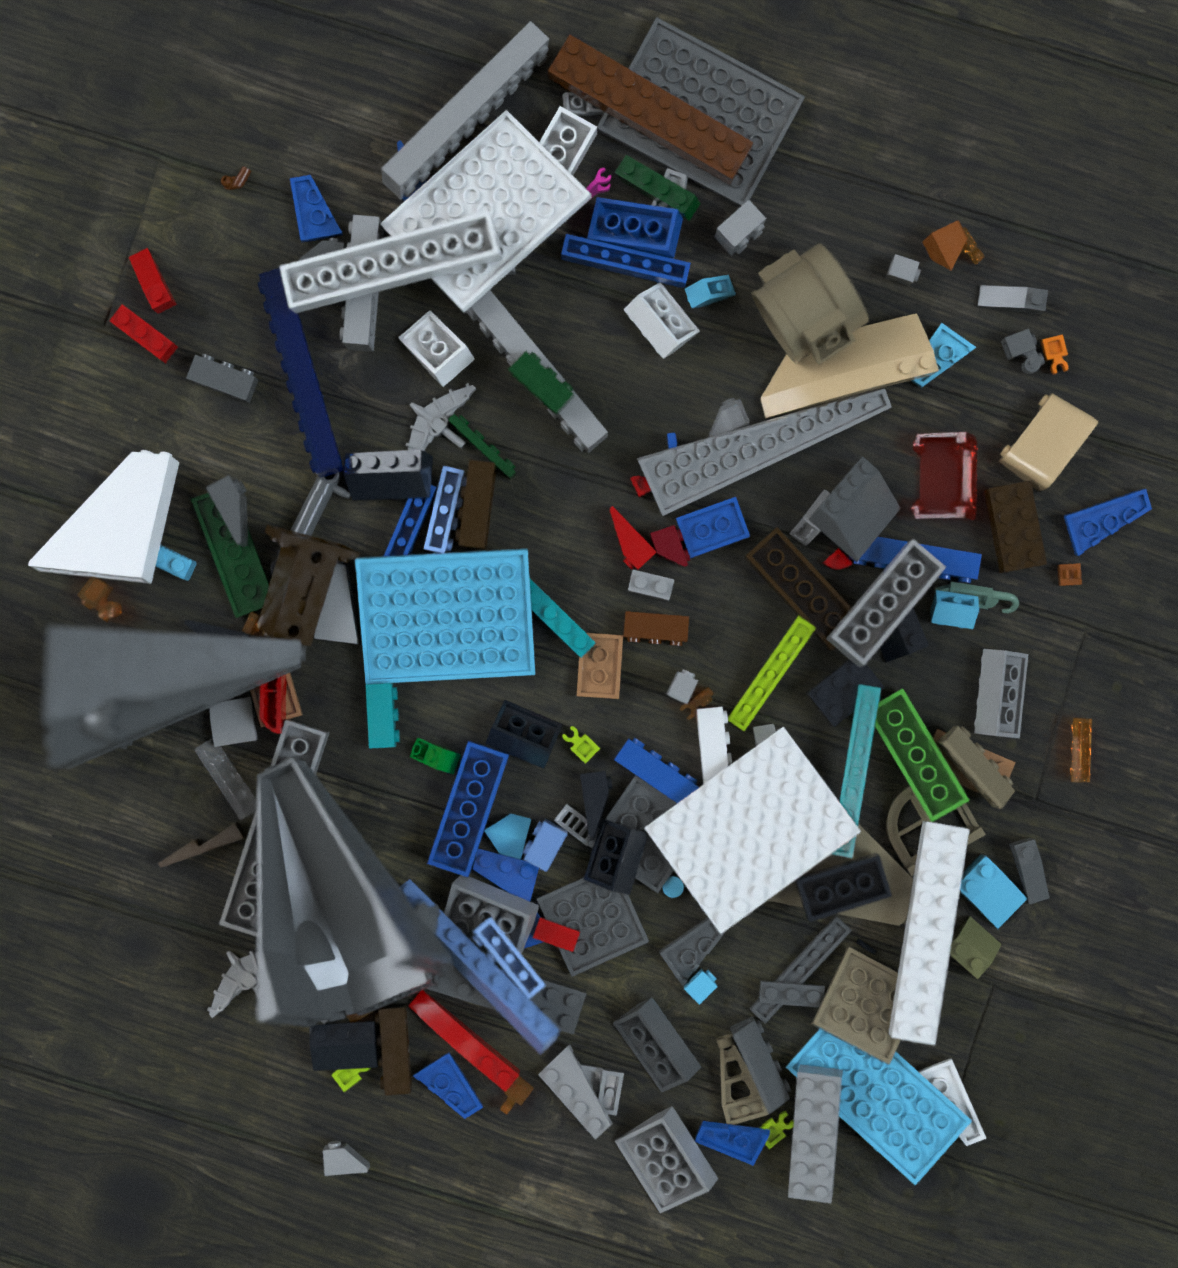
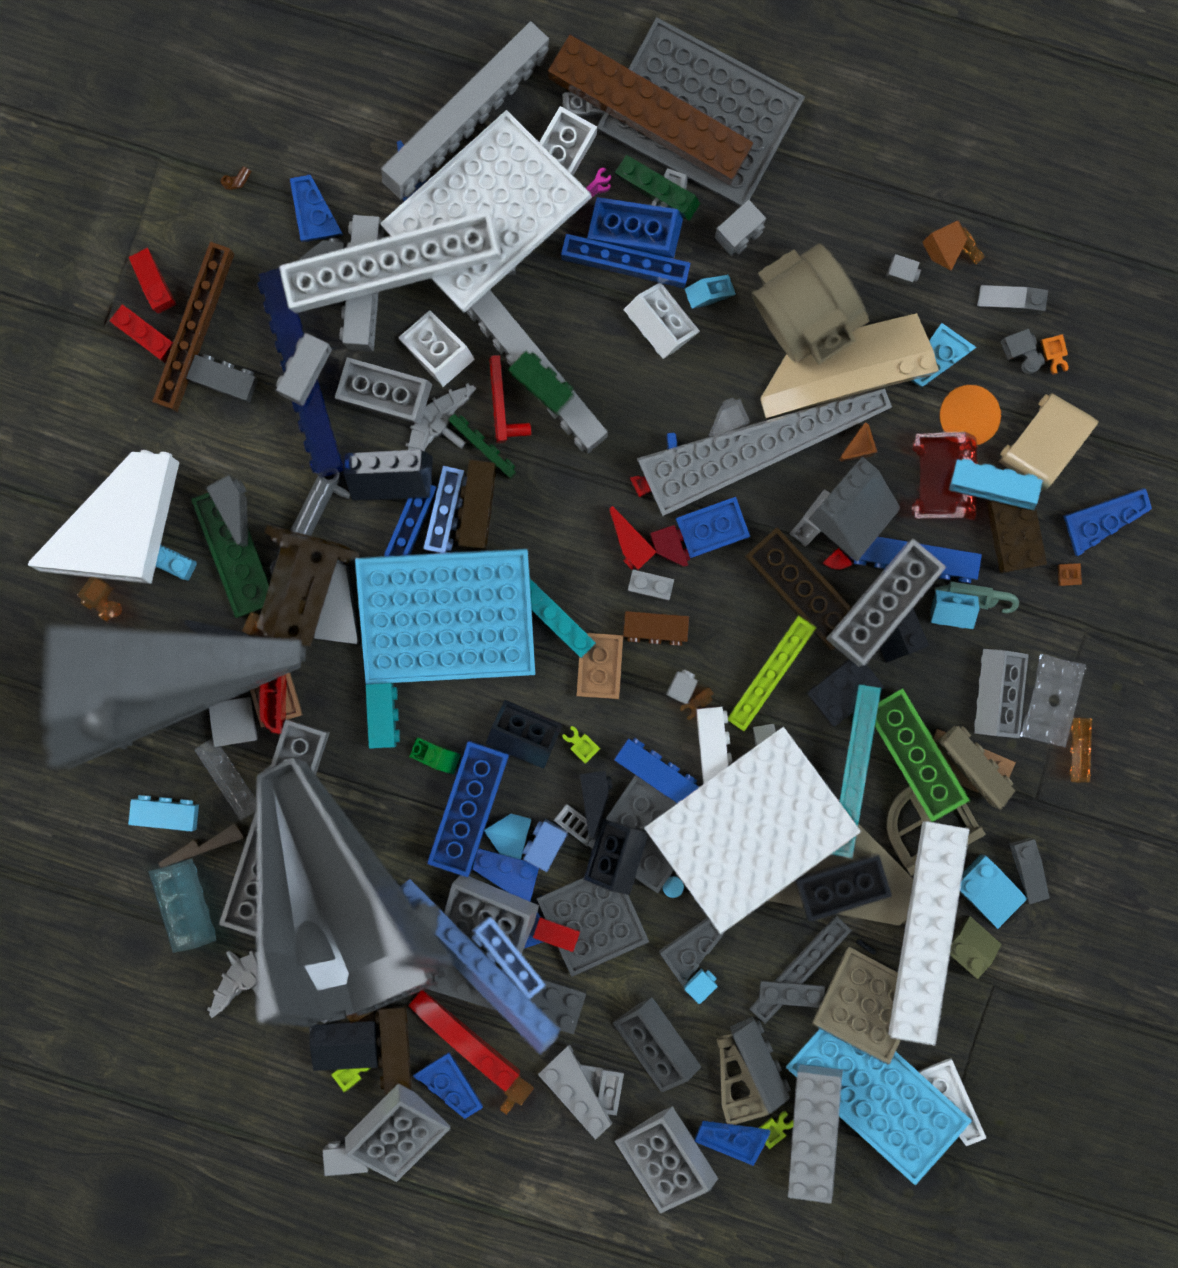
none -> medium azure brick [128,795,199,831]
none -> clear light blue slope [149,859,216,953]
none -> reddish brown brick [152,242,235,412]
none -> light grey brick [276,333,332,406]
none -> light grey brick [335,357,432,425]
none -> light grey slope [345,1084,450,1182]
none -> red piece [489,356,531,443]
none -> dark orange slope [838,422,877,462]
none -> orange sticker [940,385,1001,446]
none -> medium azure brick [949,459,1043,510]
none -> clear piece [1021,654,1086,747]

